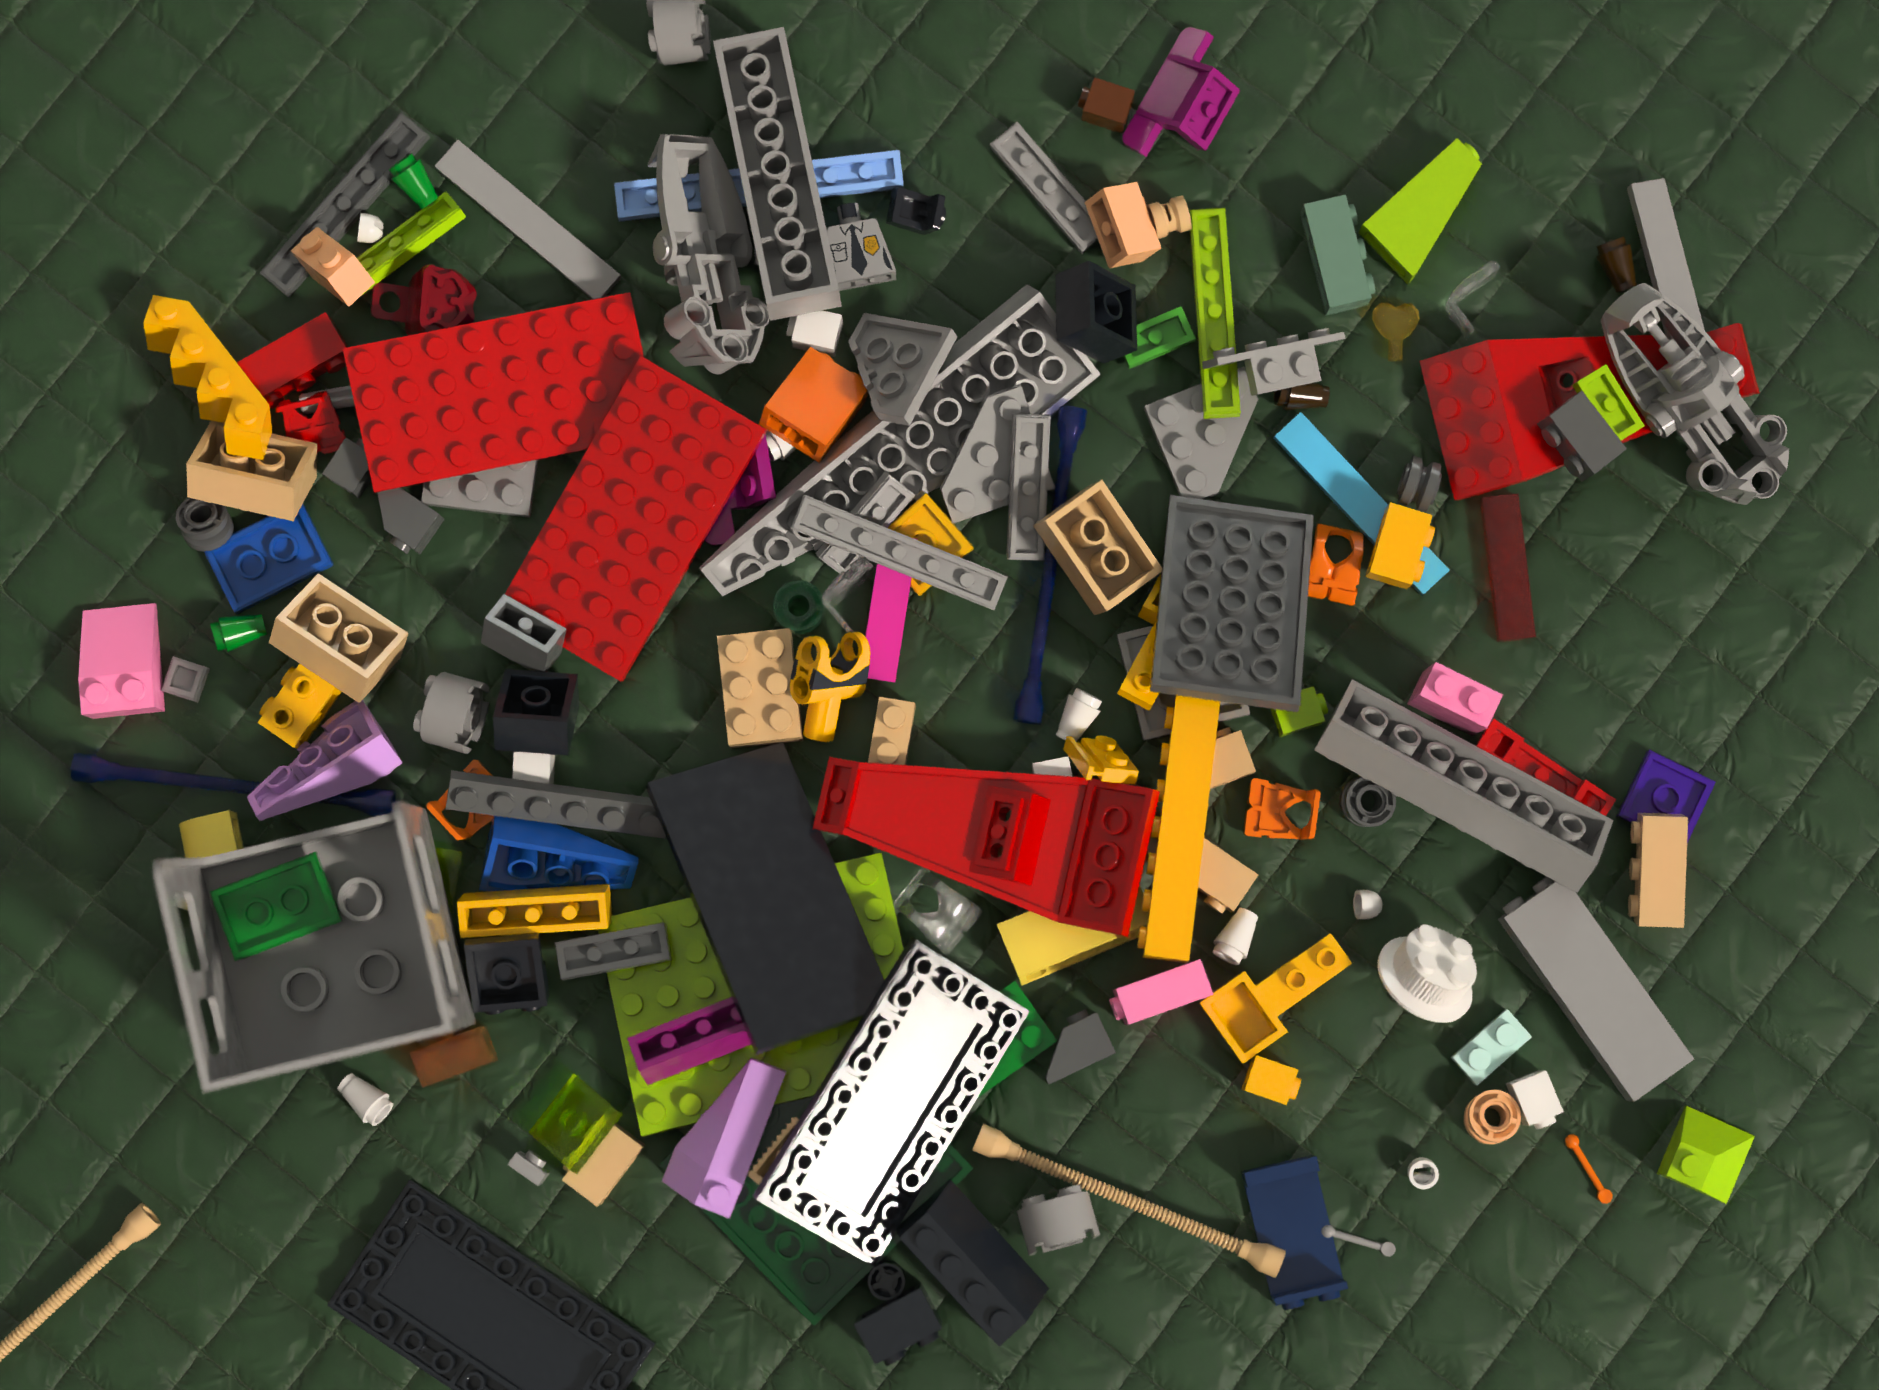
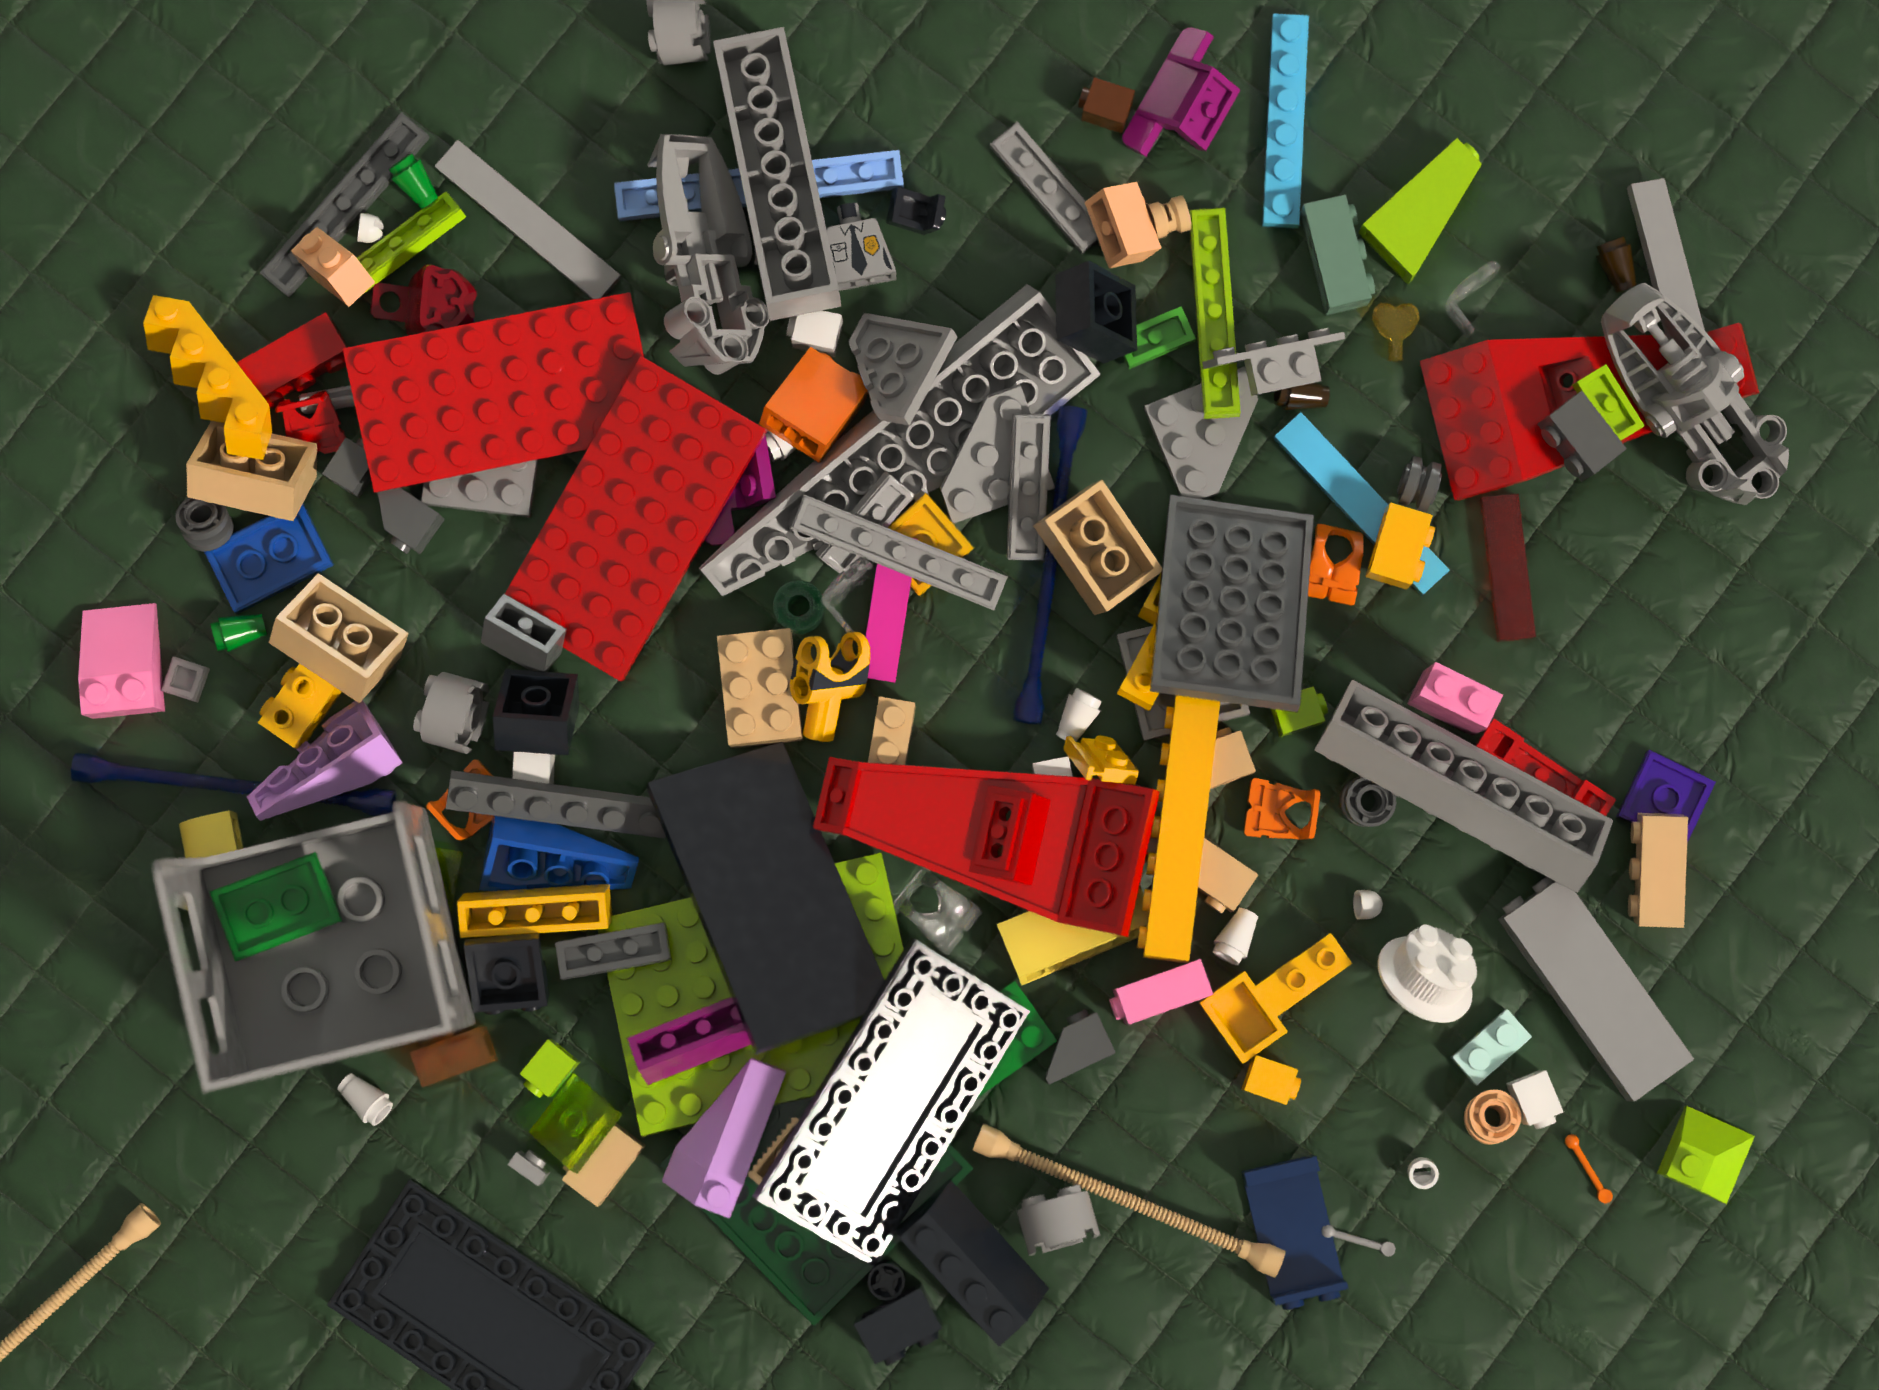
none -> lime brick [520,1039,580,1098]
none -> medium azure plate [1262,14,1309,228]

